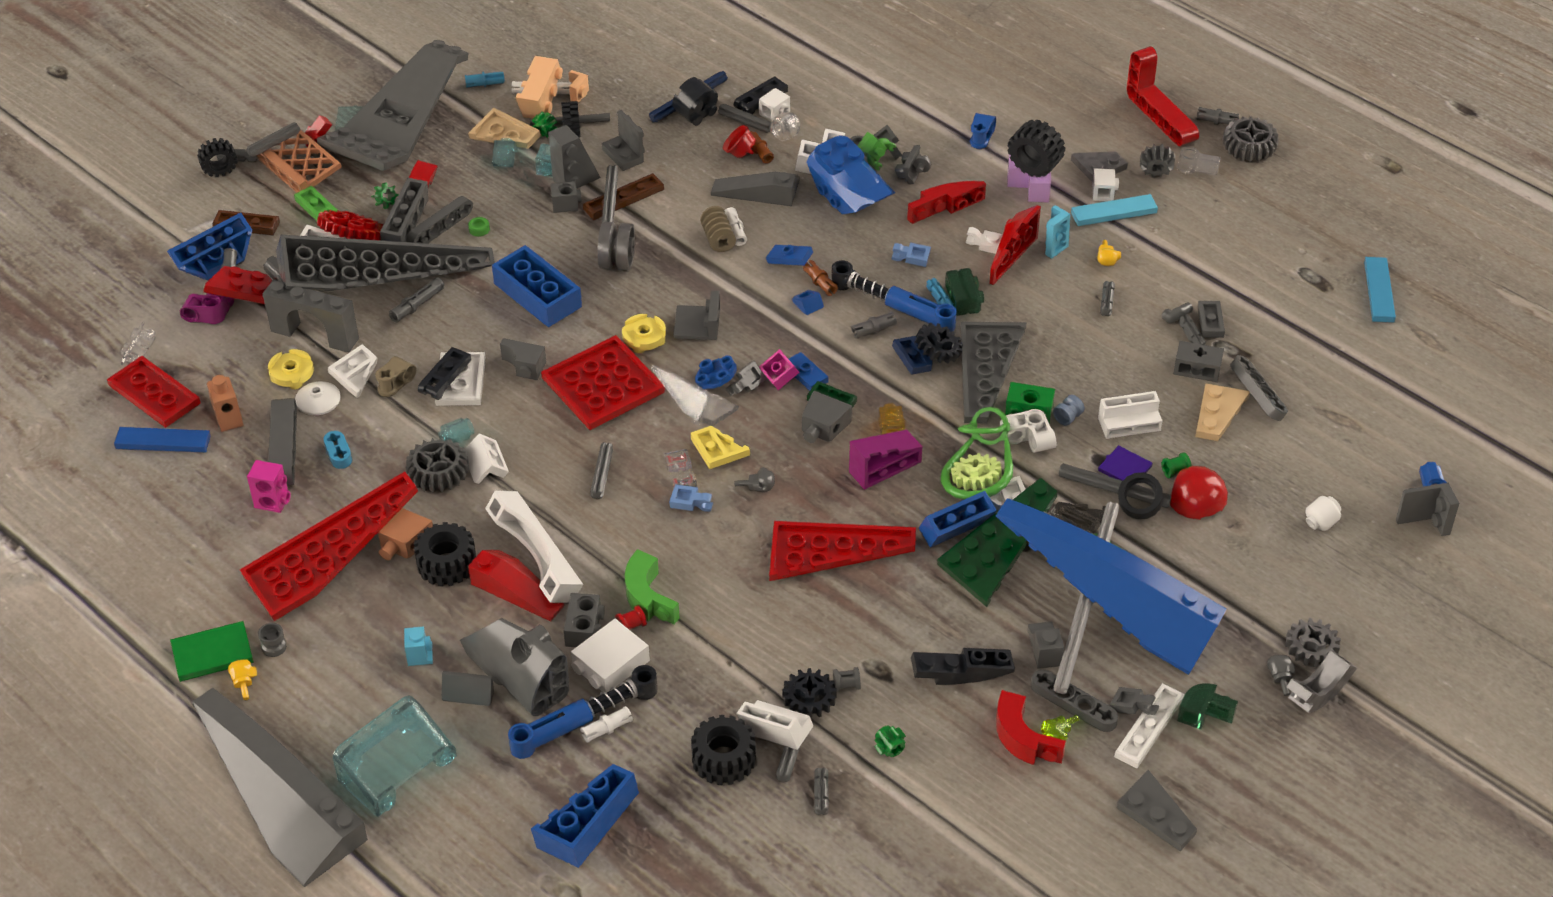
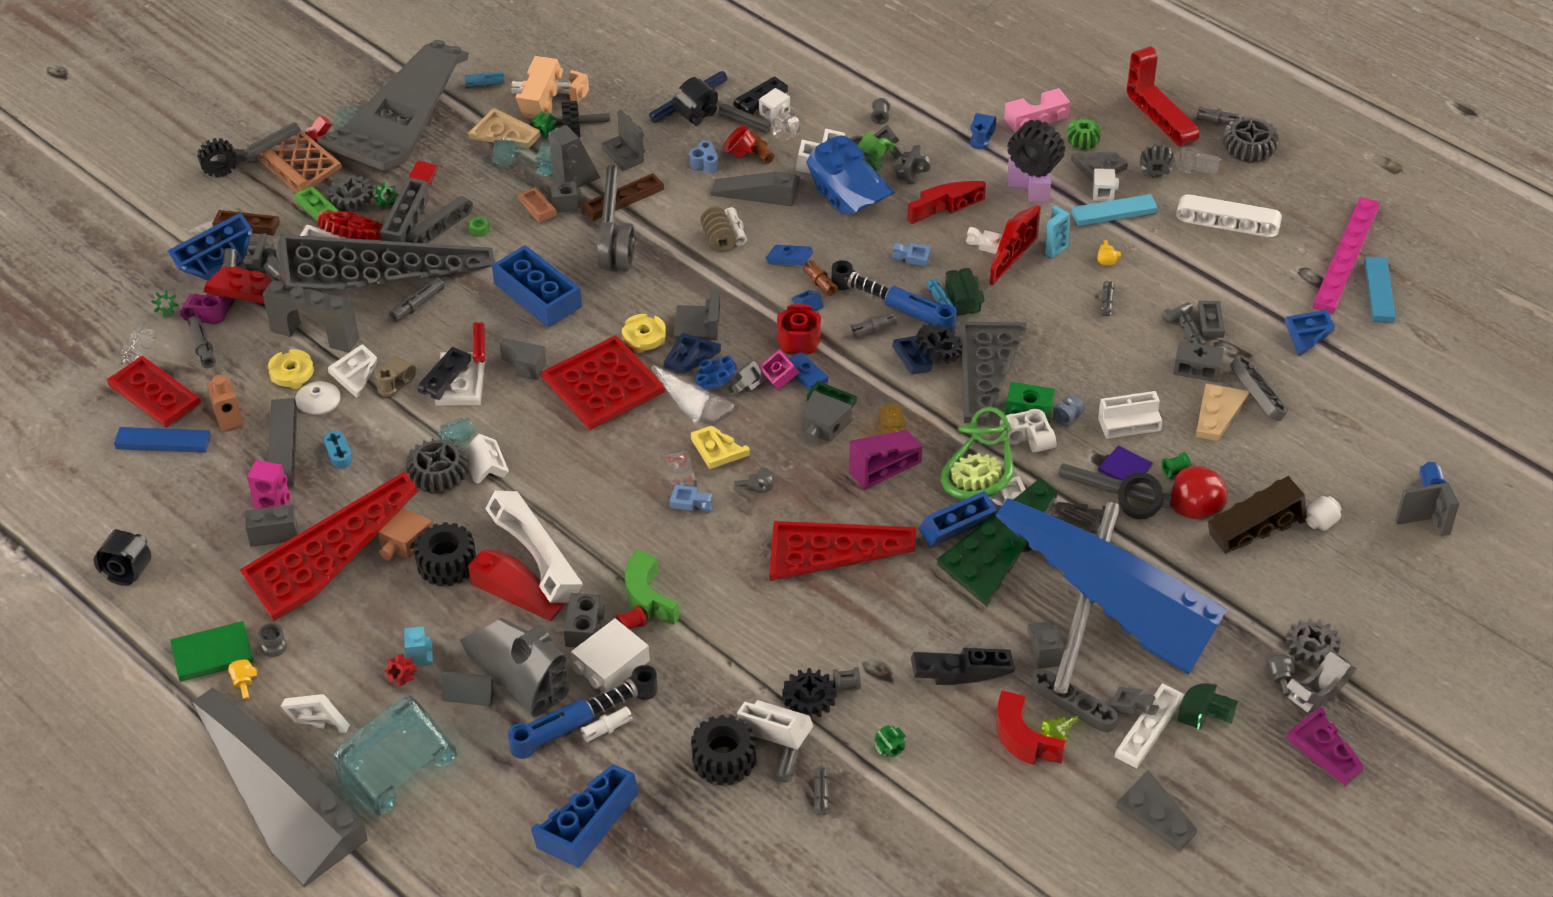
dark grey axle [590,442,613,499] -> none
none -> black brick [93,529,151,586]
none -> green gear [151,290,179,317]
none -> dark grey pin [187,316,216,368]
none -> dark grey hips [243,233,277,274]
none -> dark grey brick [245,504,298,547]
none -> white wing [281,694,350,733]
none -> dark grey gear [328,174,374,211]
none -> red gear [384,654,417,686]
none -> red axle [473,322,485,363]
none -> nougat plate [518,187,557,223]
none -> dark blue wing [664,333,721,374]
none -> medium blue piece [689,140,718,173]
none -> red brick [777,304,821,354]
none -> dark grey bush [871,98,890,125]
none -> bright pink arch [1004,88,1070,133]
none -> bright green gear [1067,117,1101,150]
none -> white beam [1176,194,1282,237]
none -> dark brown wedge [1208,476,1307,554]
none -> blue wing [1285,309,1335,355]
none -> magenta wing [1286,706,1364,786]
none -> dark pink plate [1313,197,1380,314]

